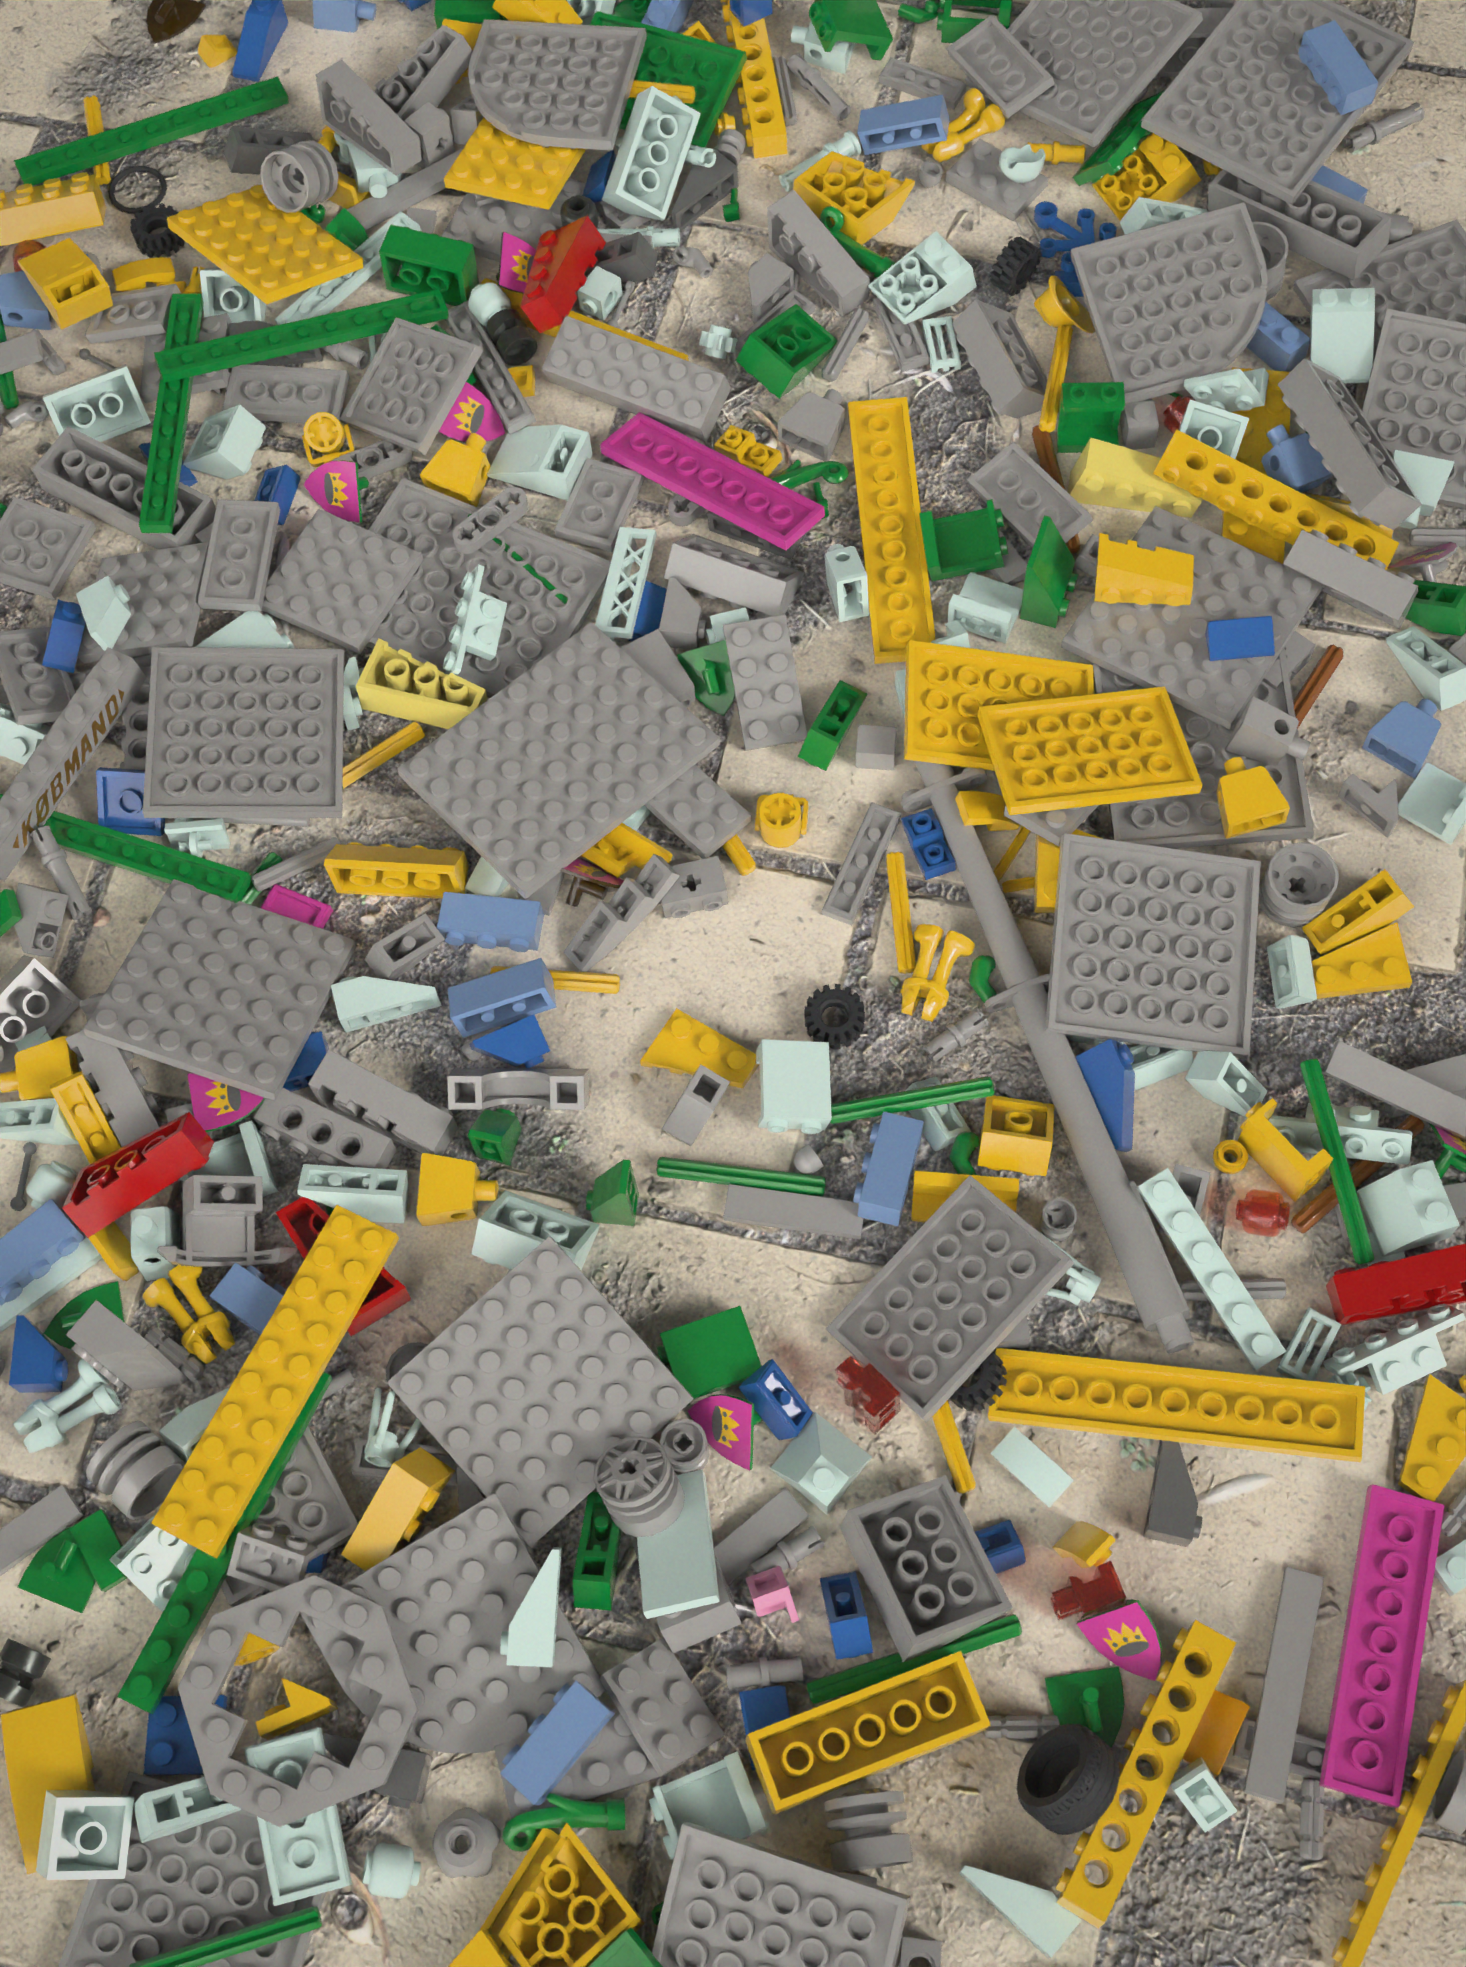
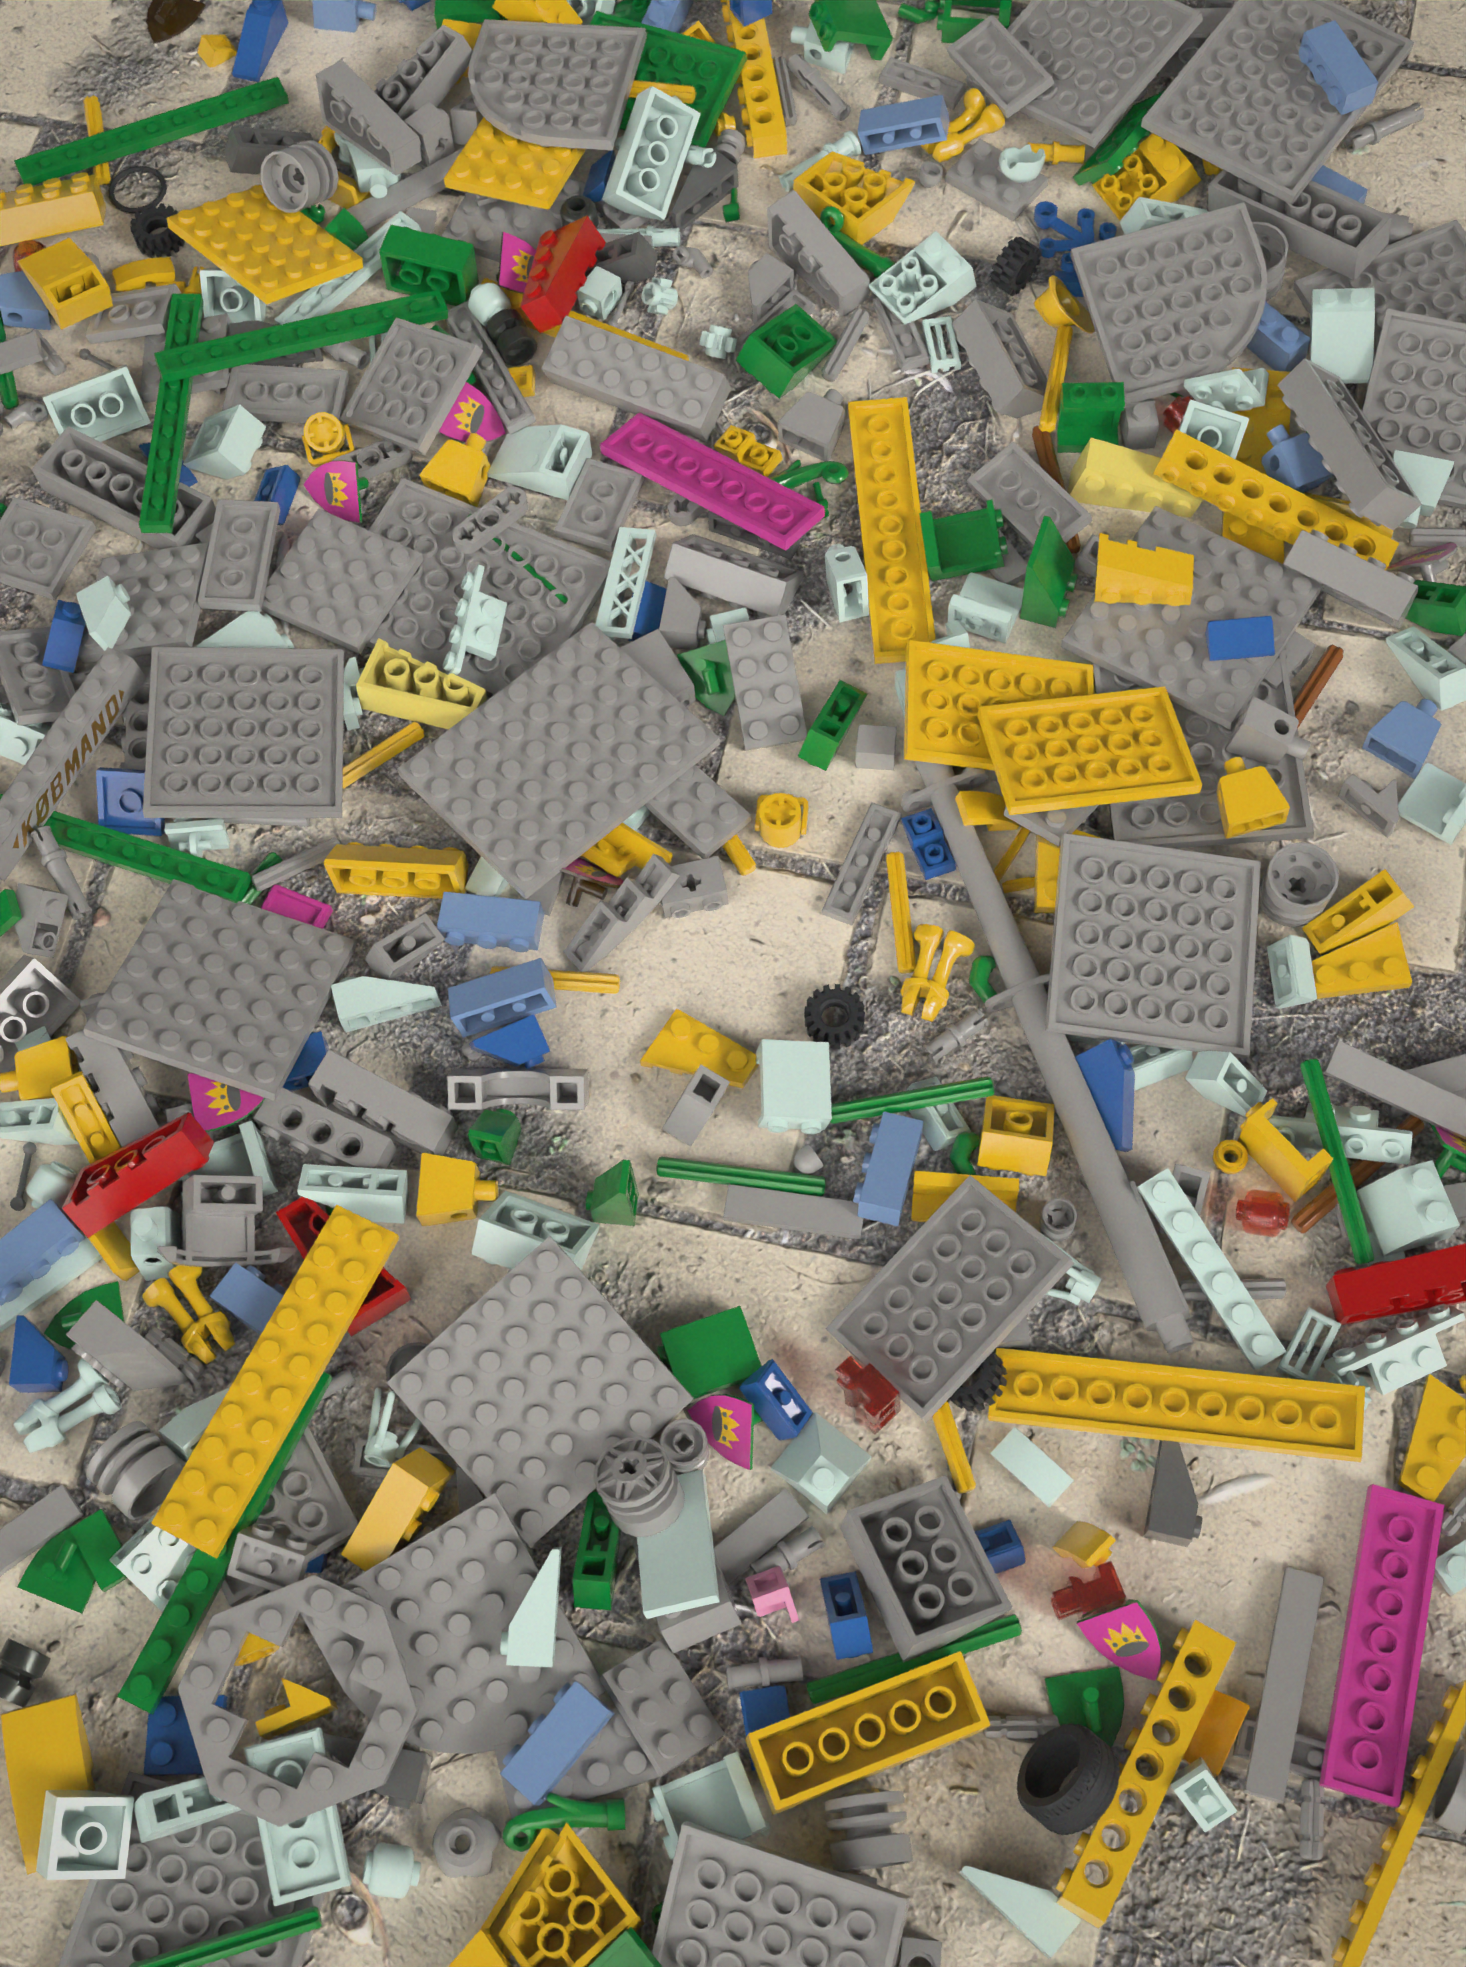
none -> light aqua gear [642,277,678,315]

